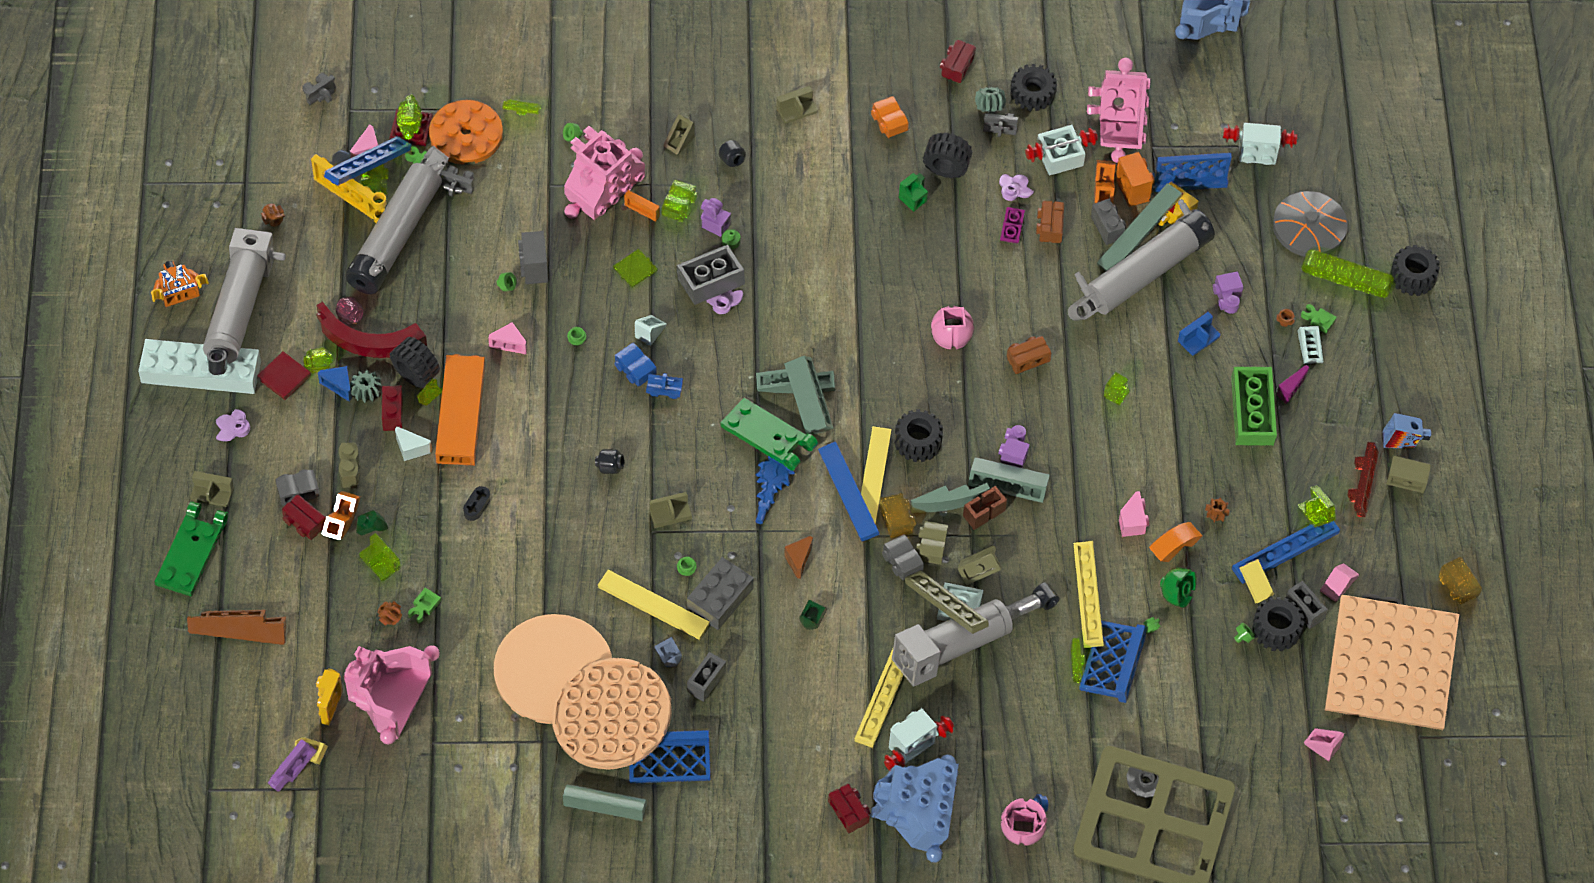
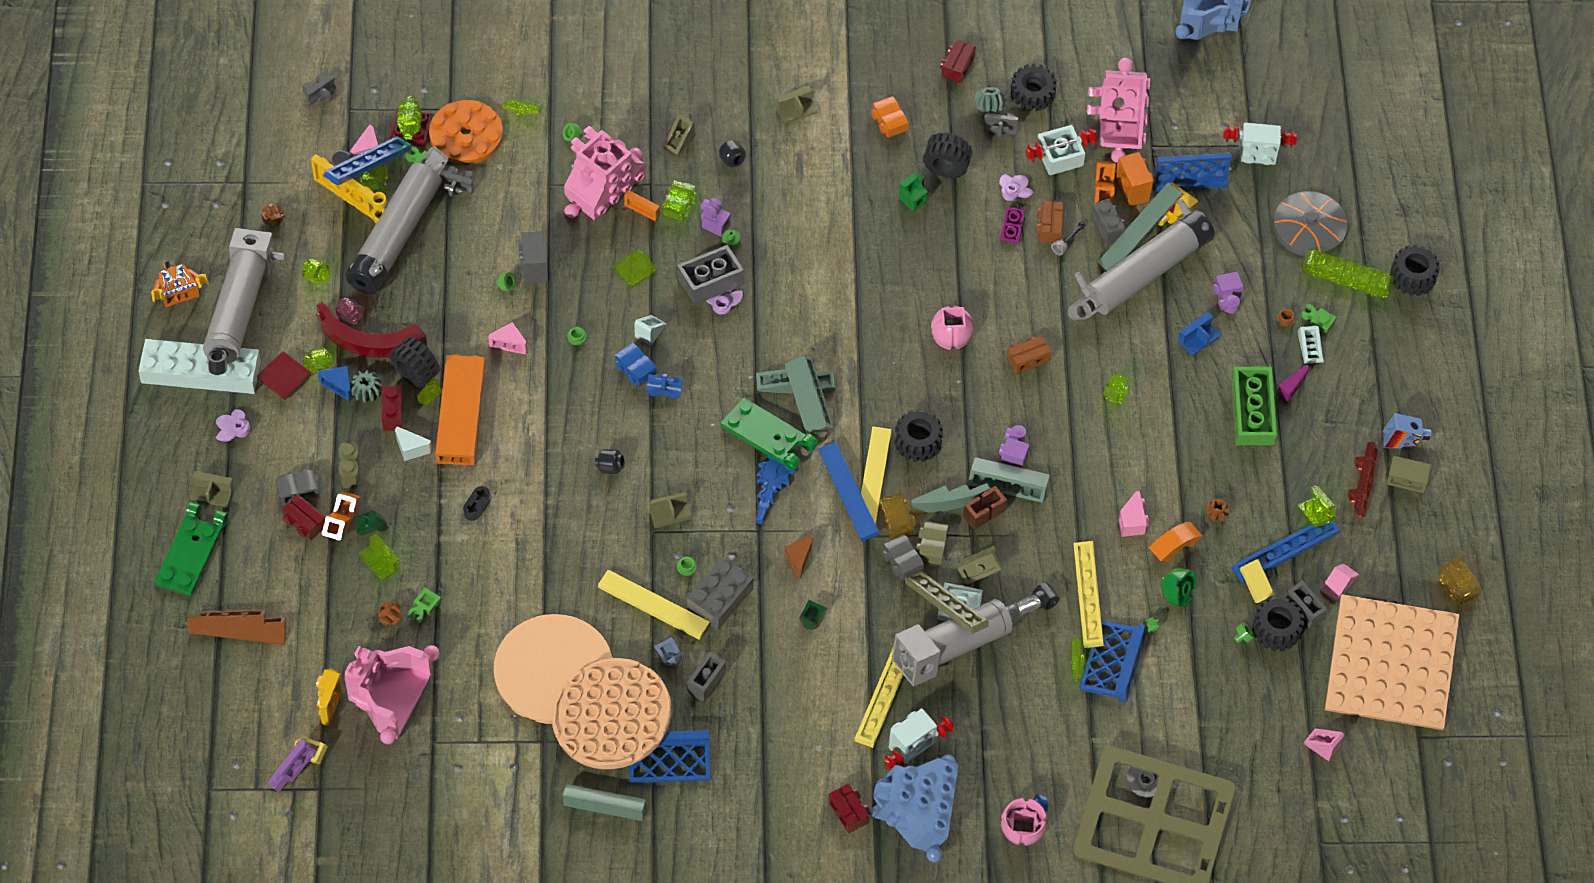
none -> clear neon green head [302,257,330,285]
none -> light grey hinge [1051,222,1085,255]

